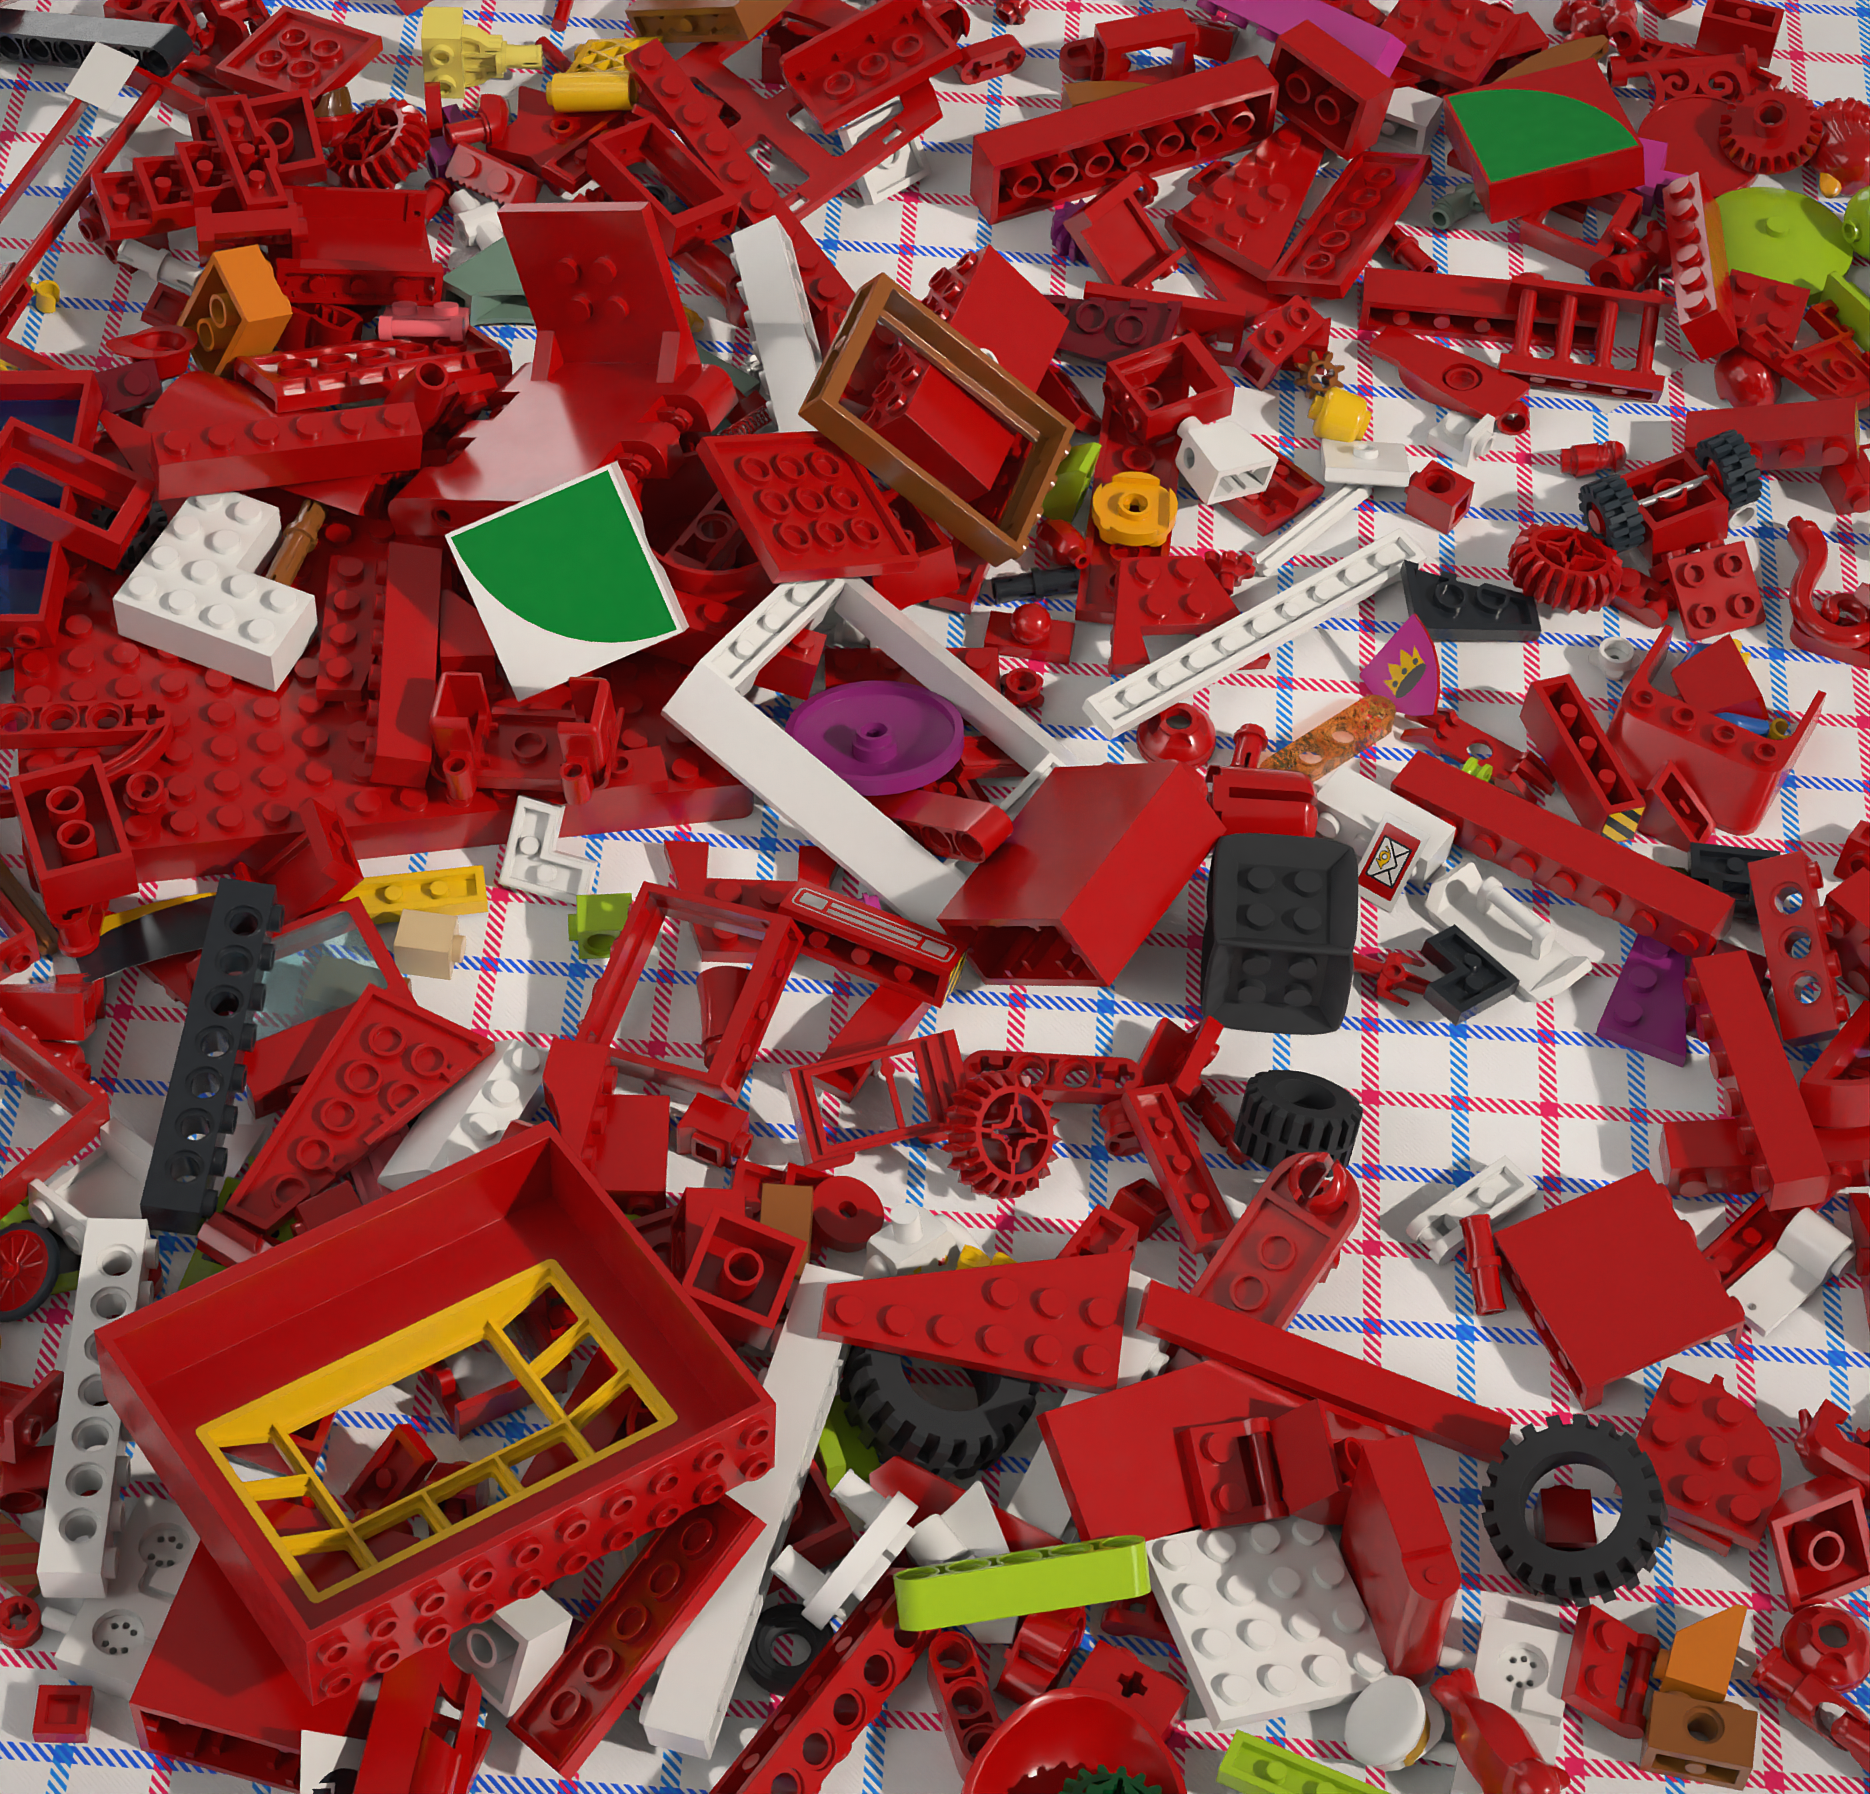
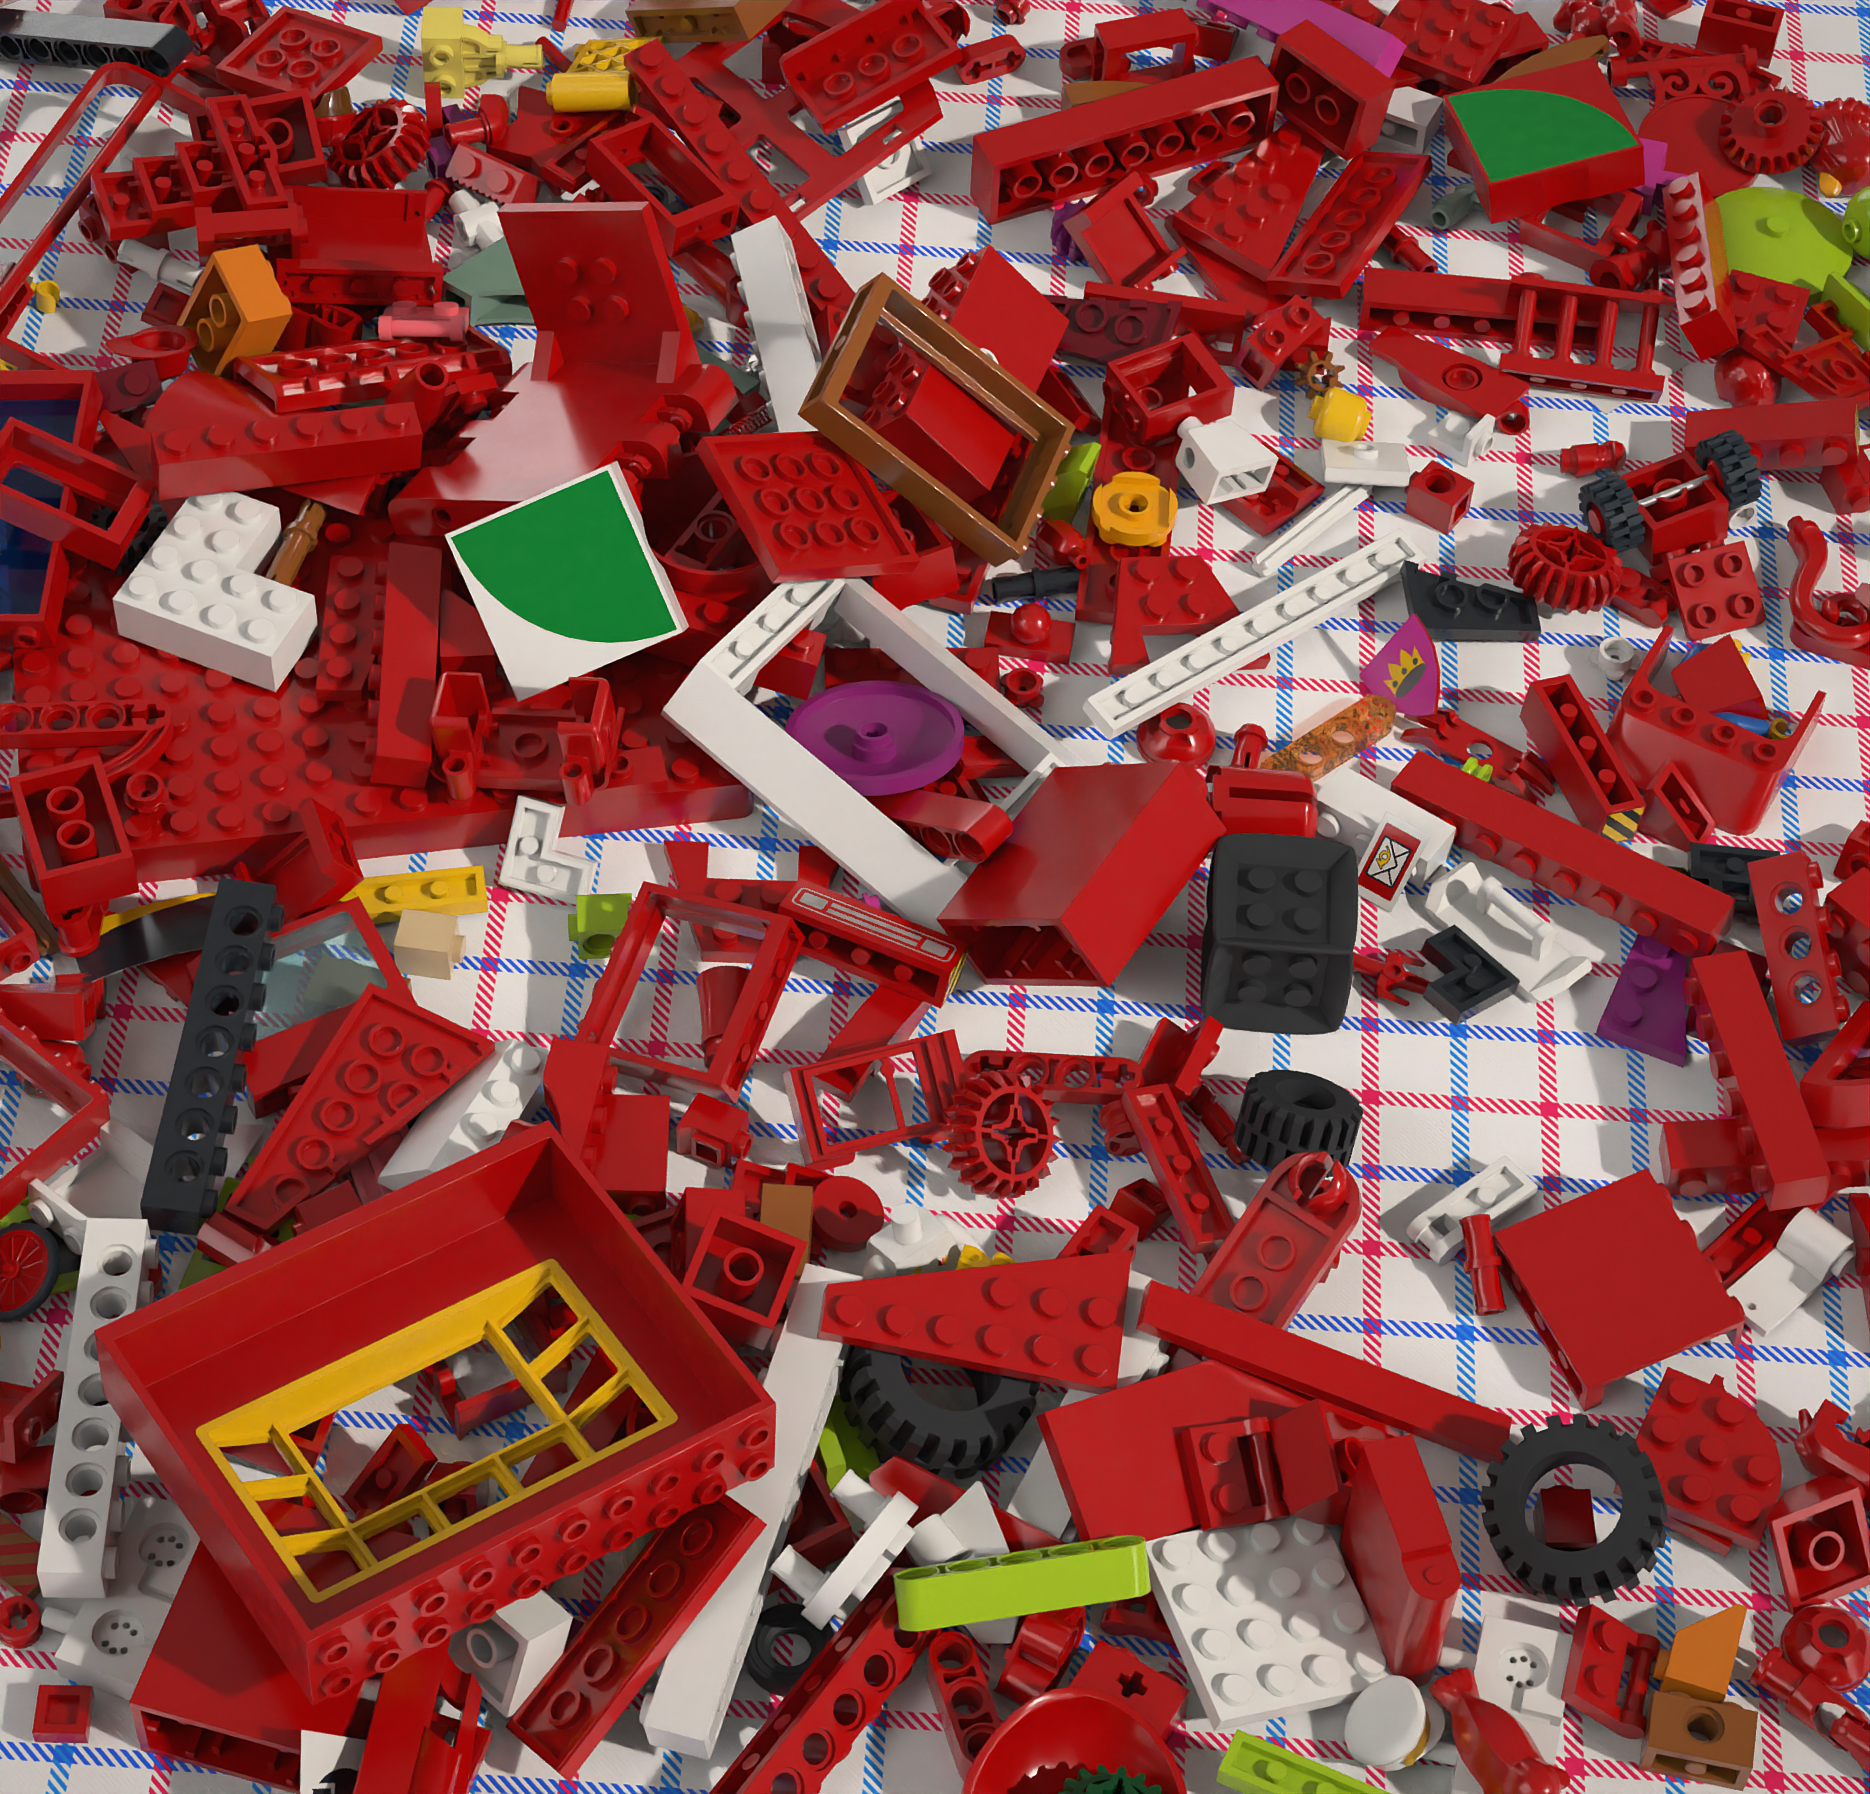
white sticker [64,41,139,112] -> none
red plant [1204,551,1256,596] -> none

